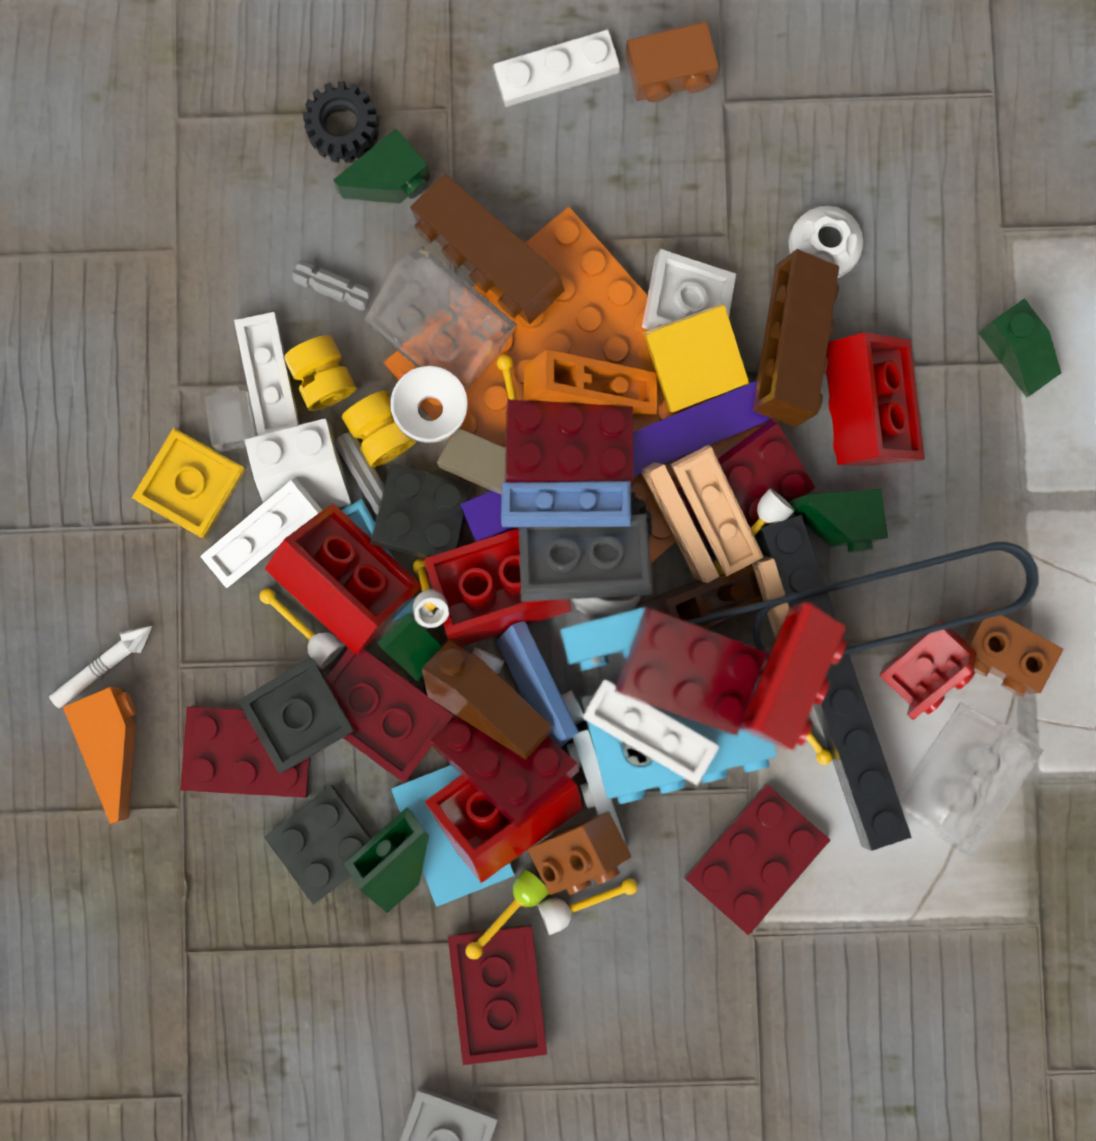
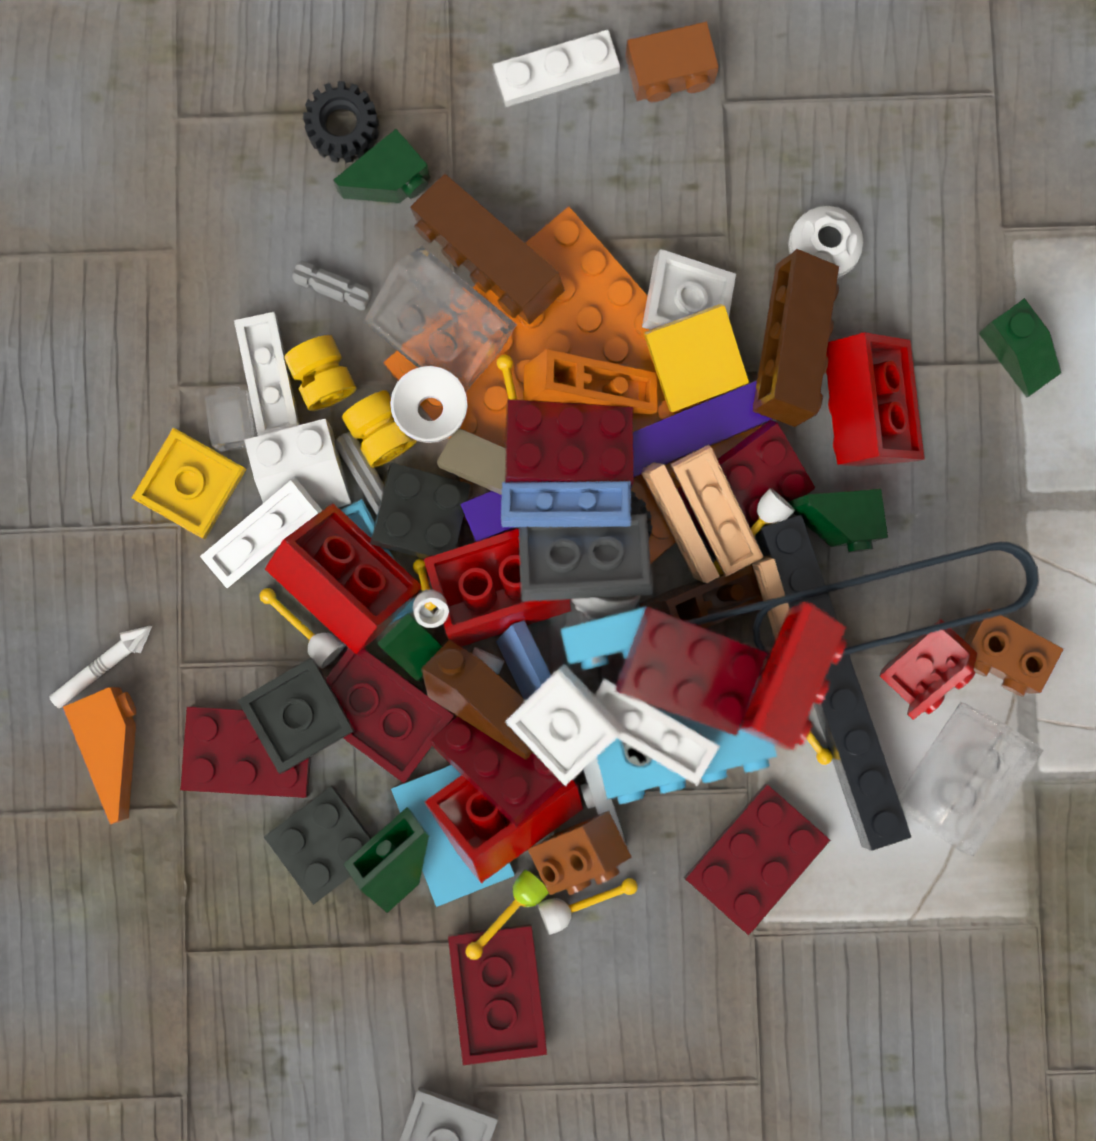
none -> white tile [506,664,625,785]

